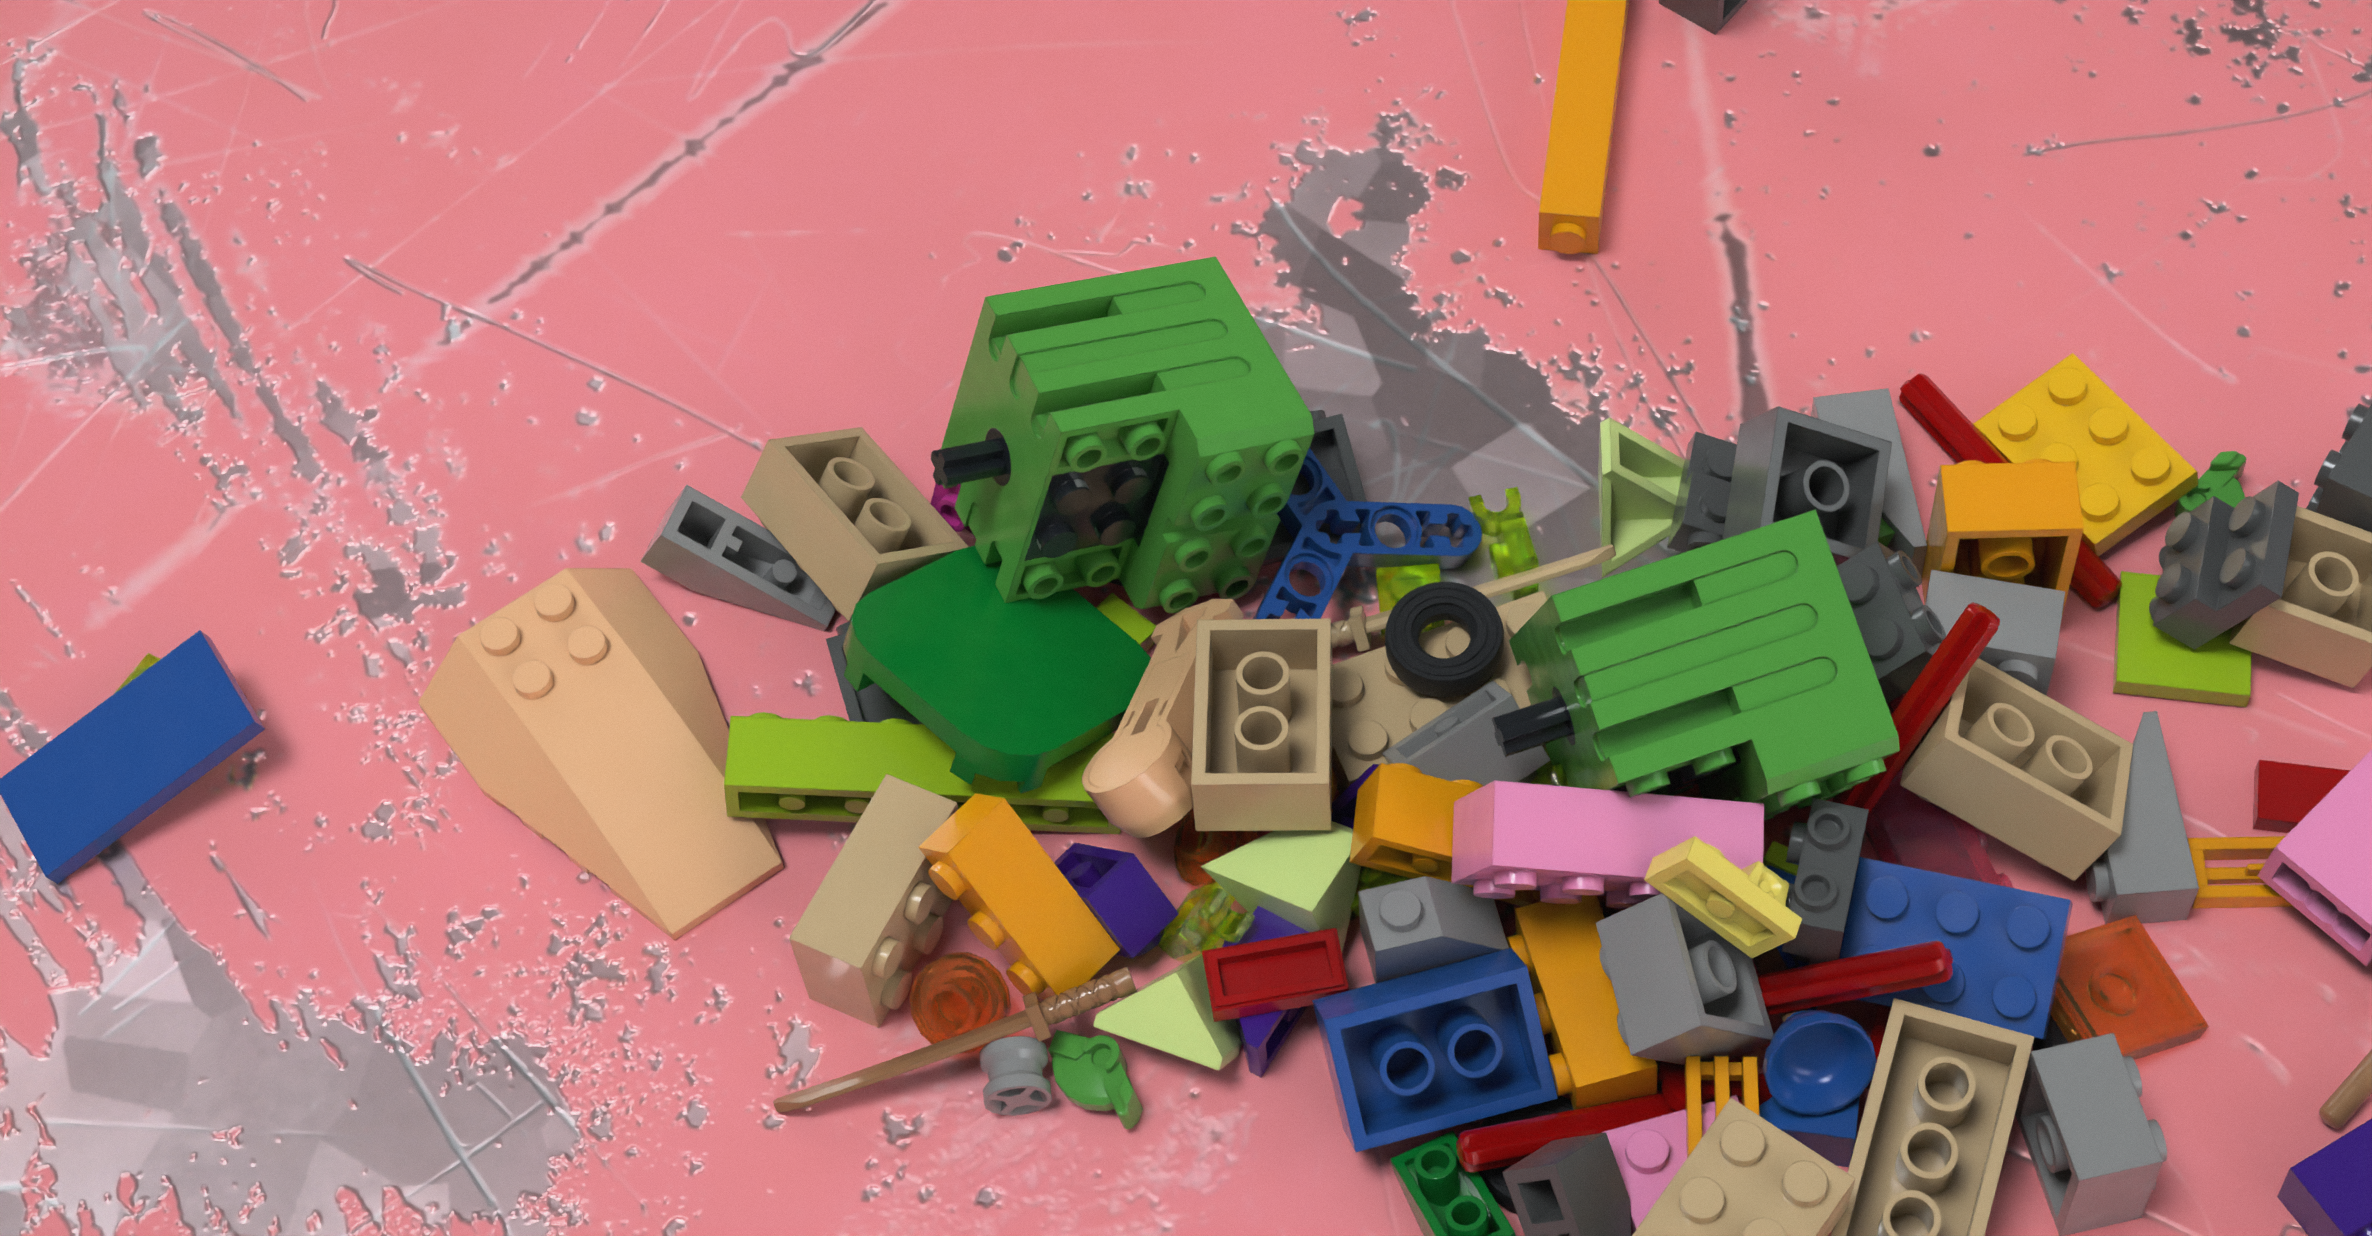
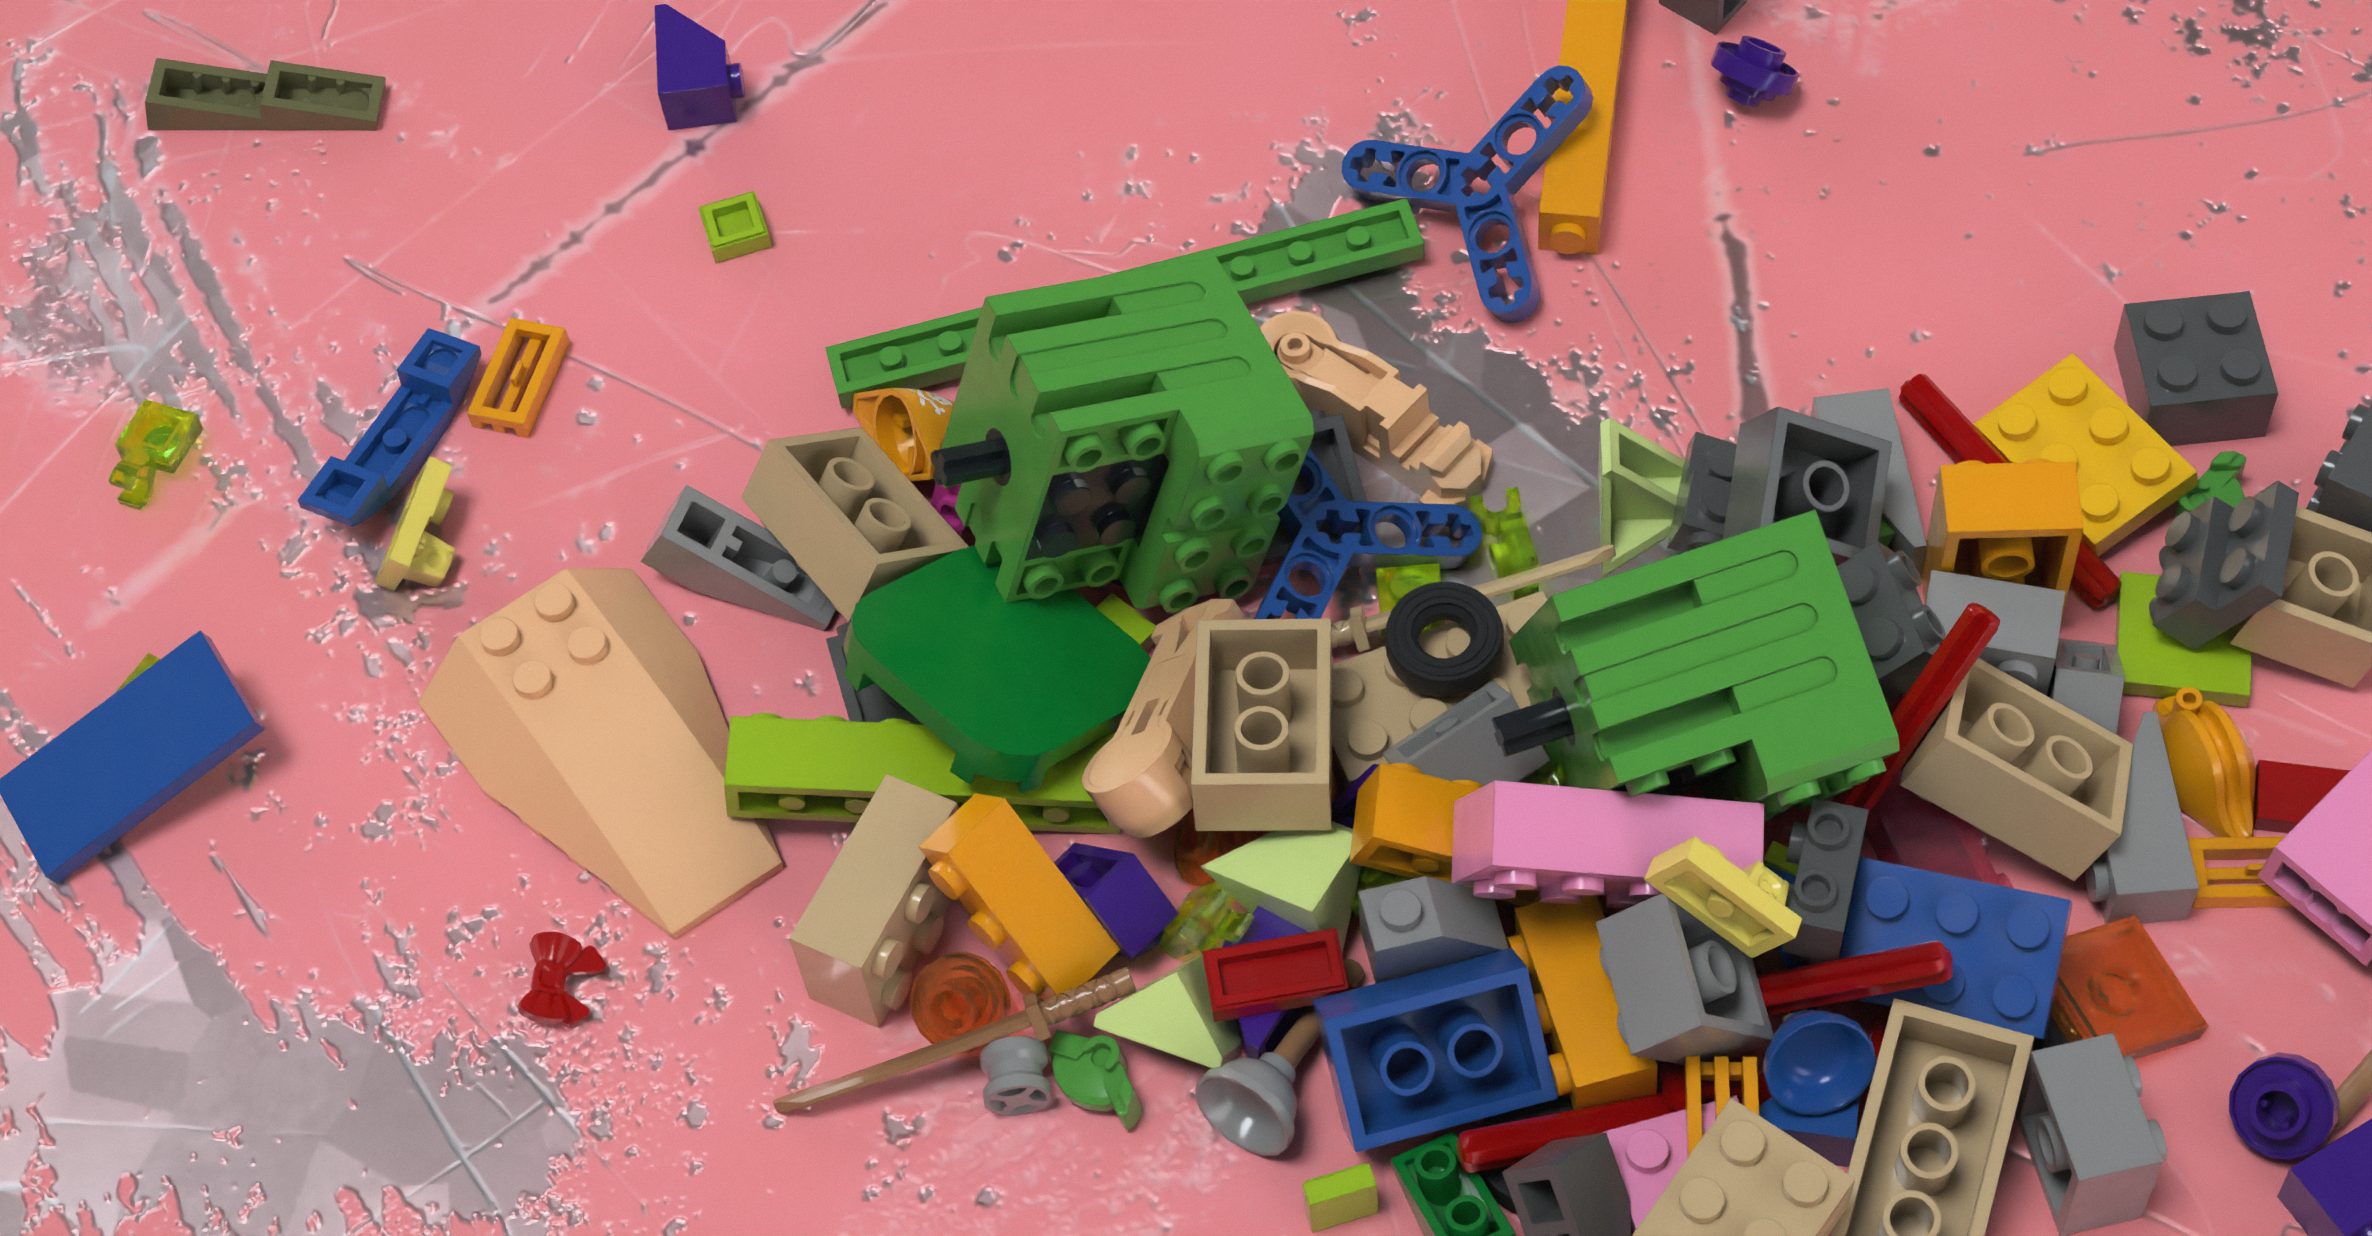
none -> clear neon green plate [108,399,203,510]
none -> olive slope [145,58,386,131]
none -> blue slope [298,328,482,527]
none -> light yellow hinge [374,456,455,591]
none -> light orange tile [467,317,570,438]
none -> red piece [517,932,606,1027]
none -> dark purple slope [655,4,745,130]
none -> lime tile [698,191,772,264]
none -> bright green plate [825,198,1425,409]
none -> light orange hat [853,388,954,481]
none -> light grey piece [1195,959,1364,1156]
none -> light nougat piece [1260,311,1493,509]
none -> lime tile [1302,1163,1379,1233]
none -> blue piece [1341,65,1593,323]
none -> dark purple plate [1711,36,1799,107]
none -> light grey slope [2047,638,2125,734]
none -> dark grey brick [2114,291,2278,446]
none -> light orange hat [2153,687,2256,837]
none -> dark purple plate [2229,1052,2339,1160]

